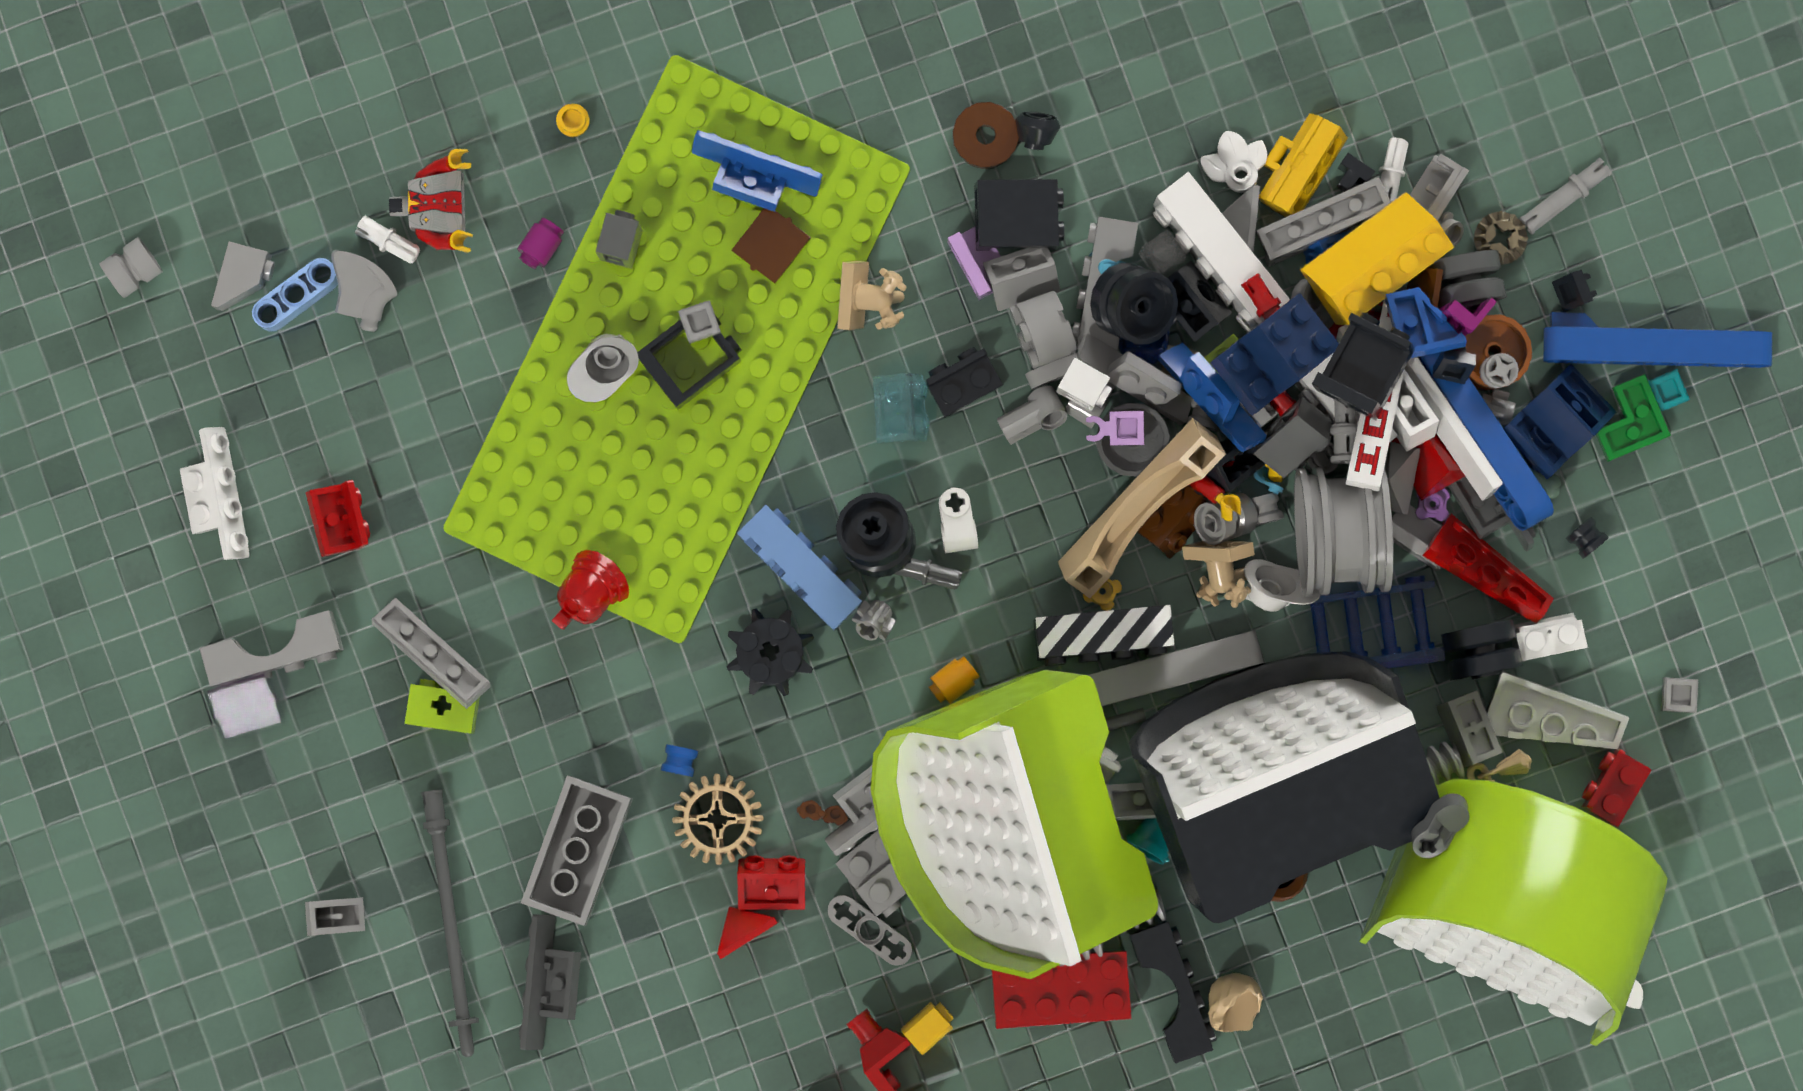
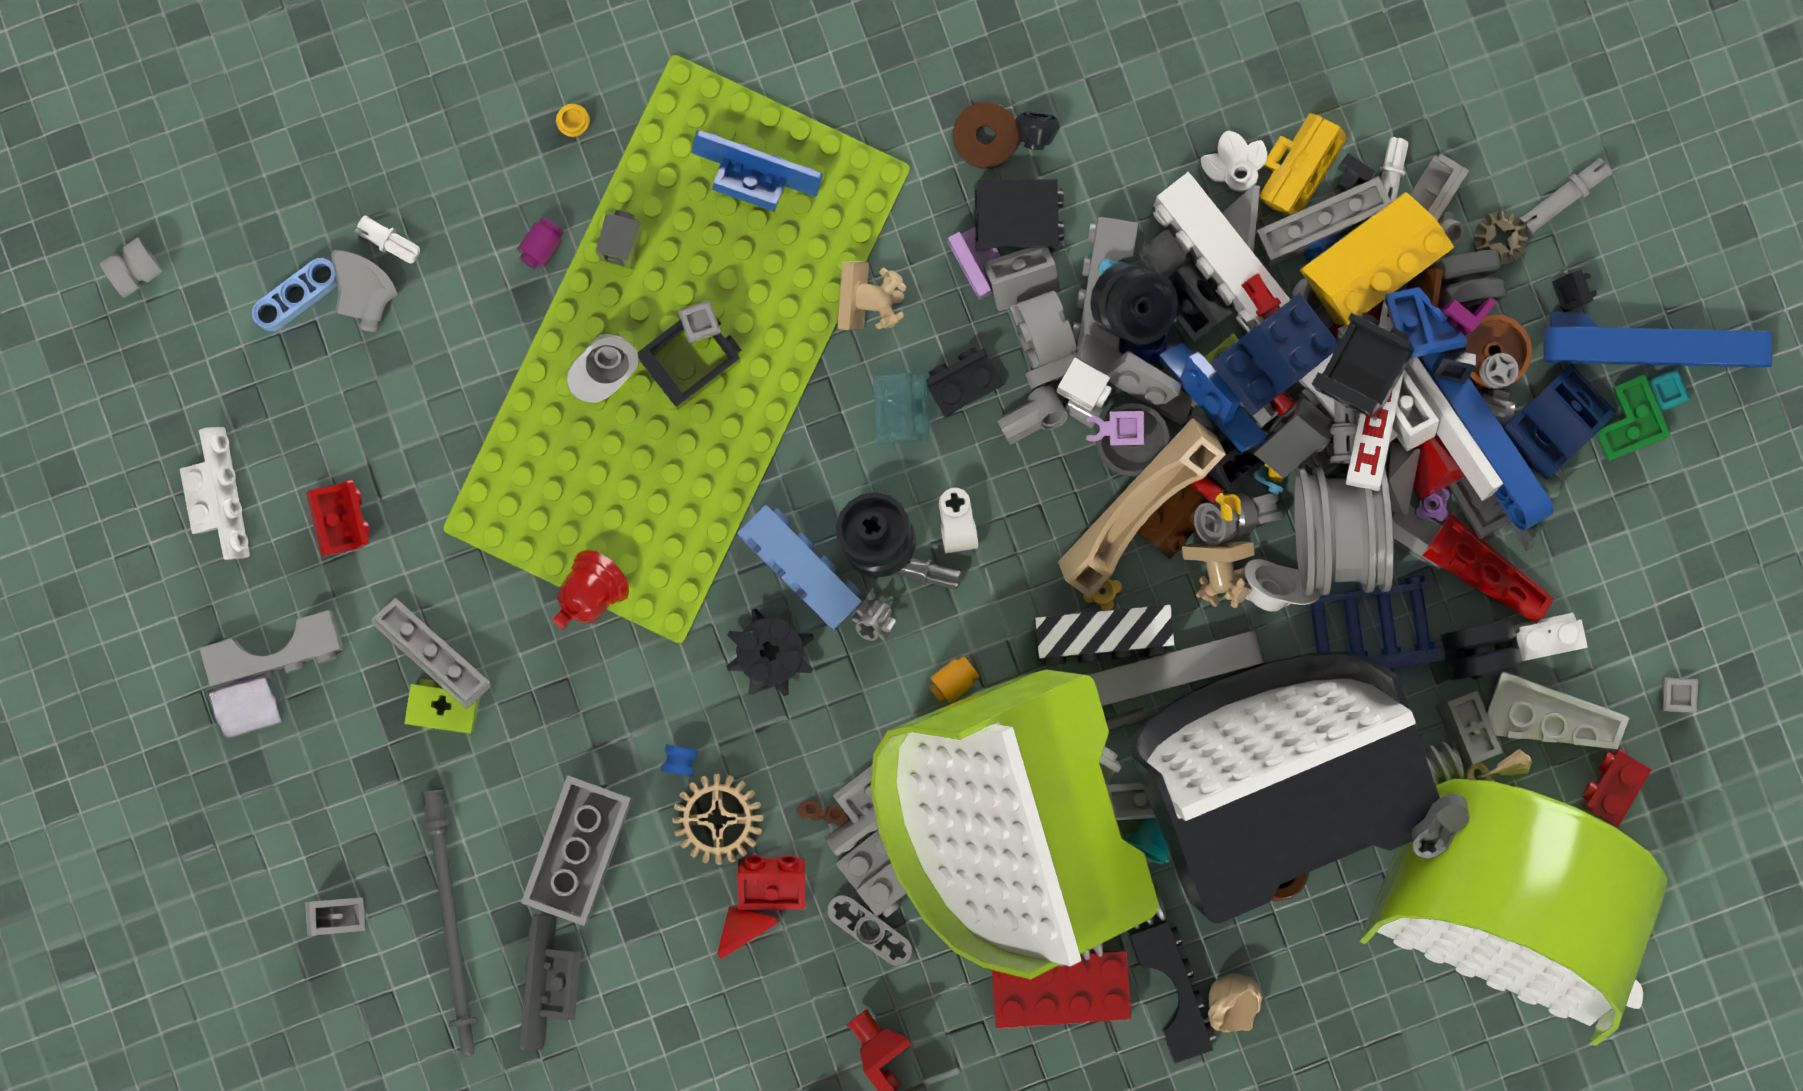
light grey slope [211,242,275,311] -> none
torso [389,149,473,253] -> none
reddish brown piece [731,208,811,284] -> none
yellow brick [901,1002,954,1055] -> none
black wheel [1566,517,1609,559] -> none

